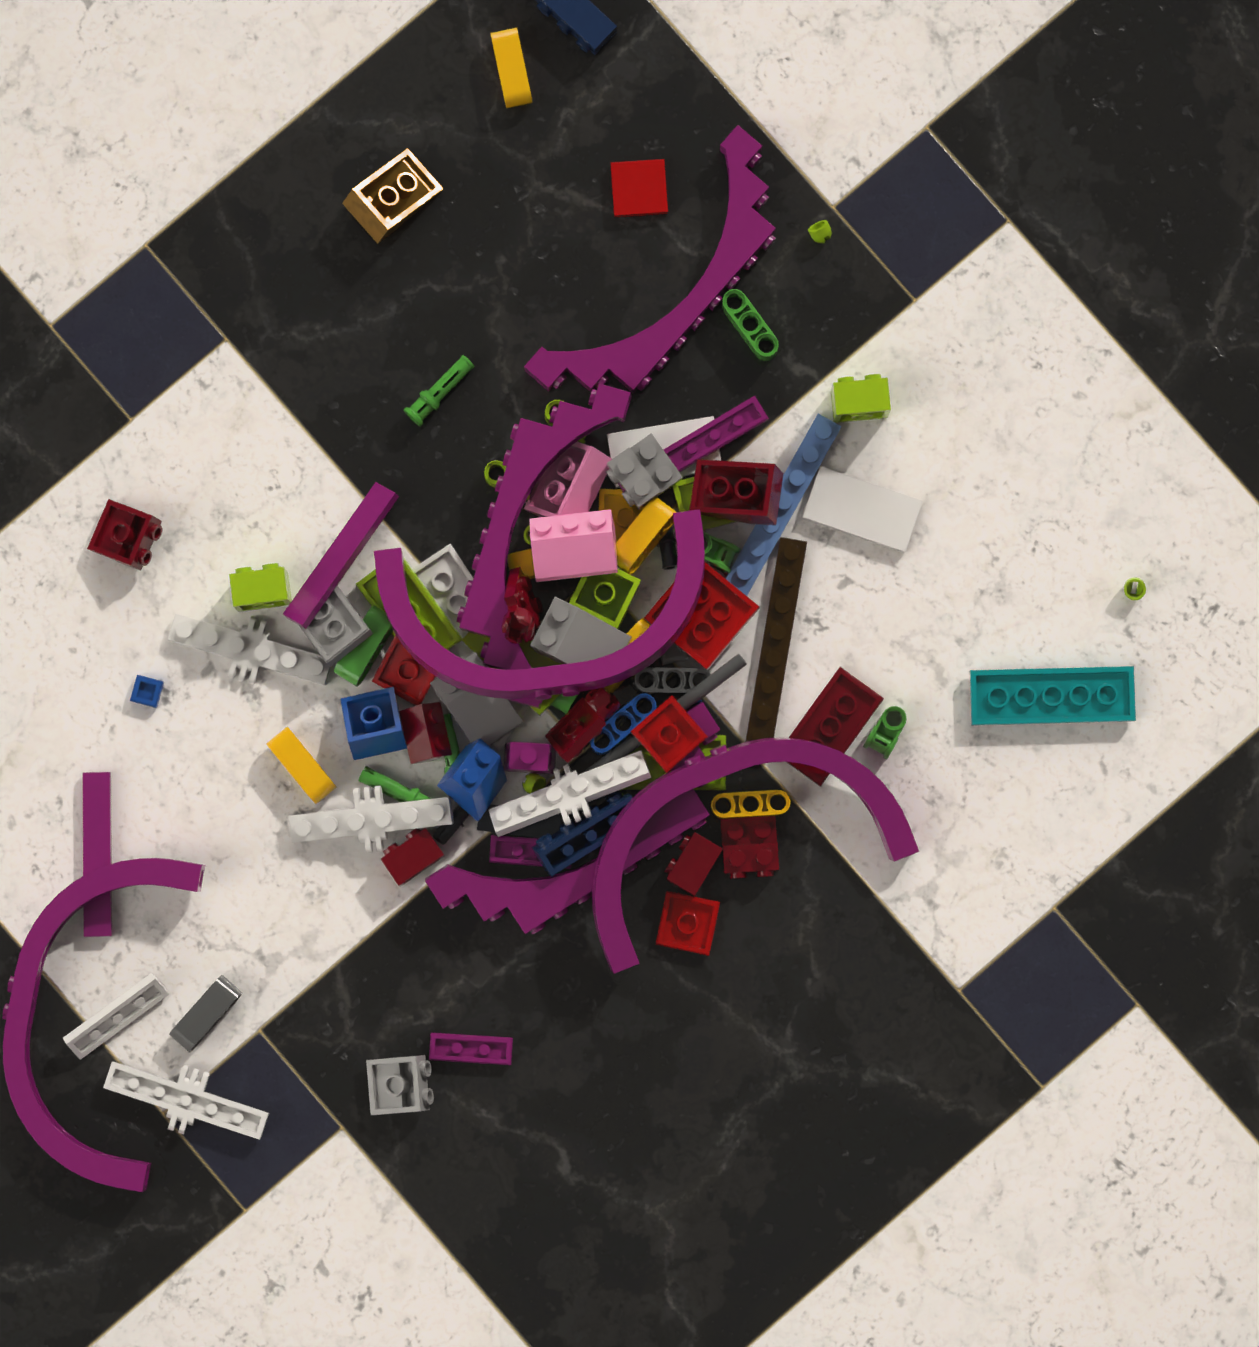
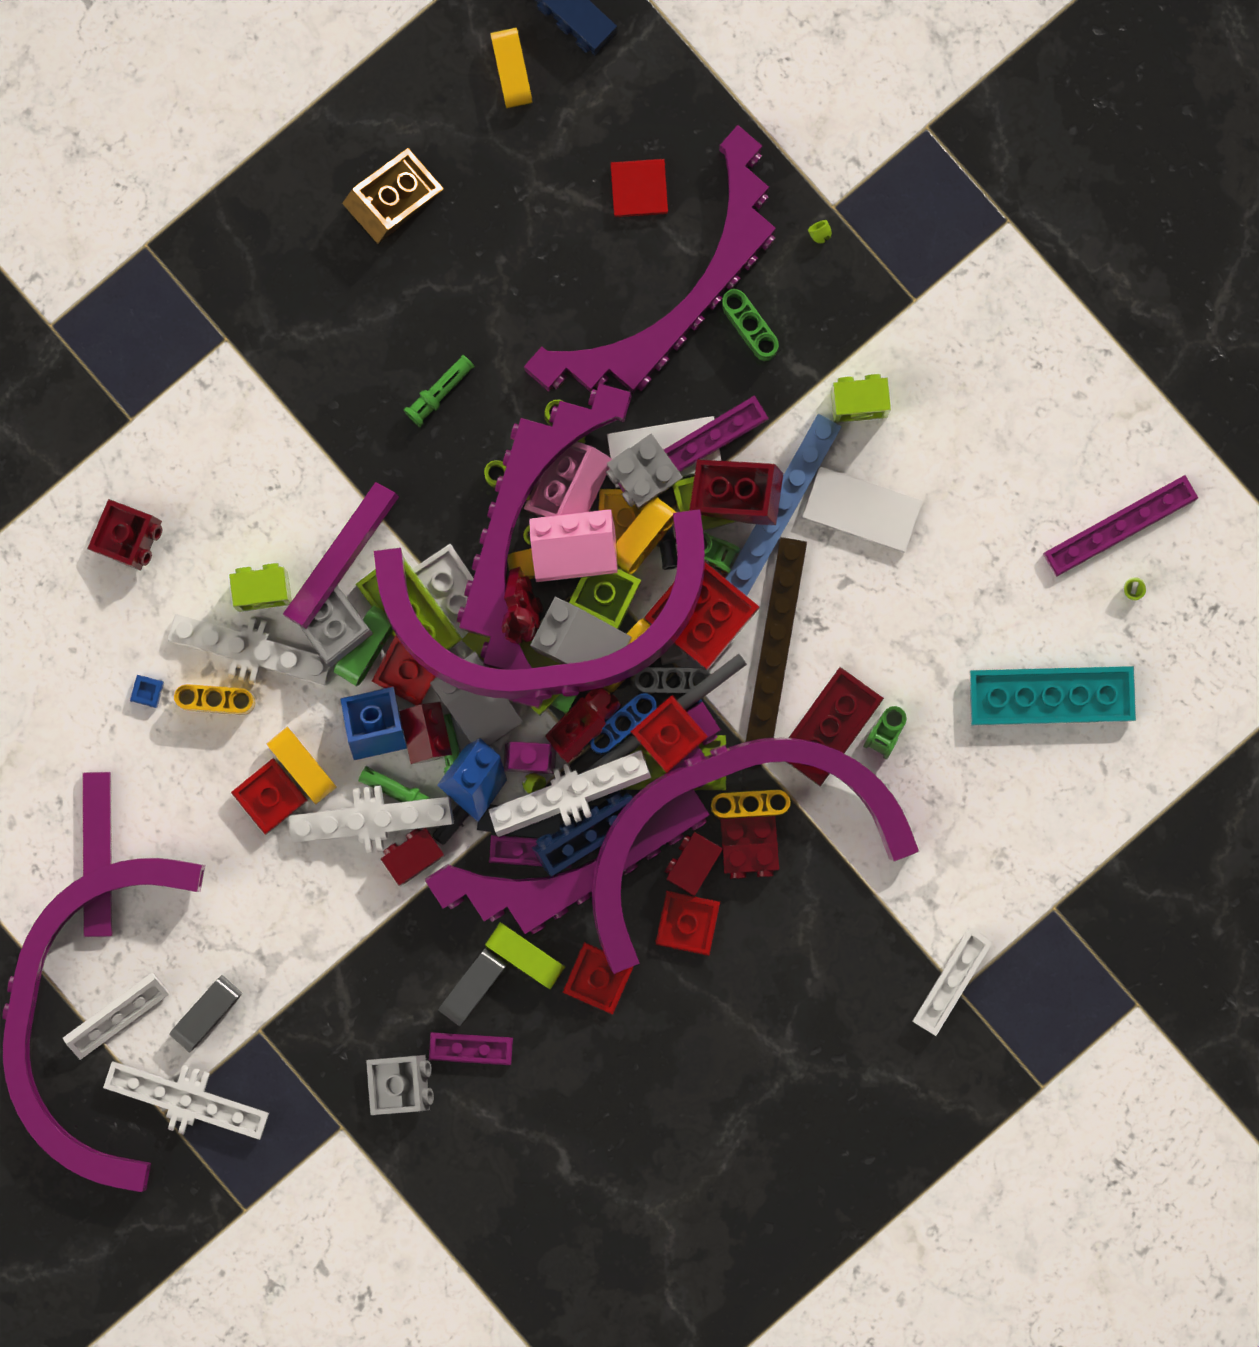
none -> yellow beam [174,684,256,715]
none -> red plate [231,758,308,835]
none -> dark grey beam [438,947,508,1027]
none -> lime beam [485,922,565,989]
none -> red tile [563,942,634,1014]
none -> white plate [912,928,993,1036]
none -> magenta tile [1043,475,1198,577]

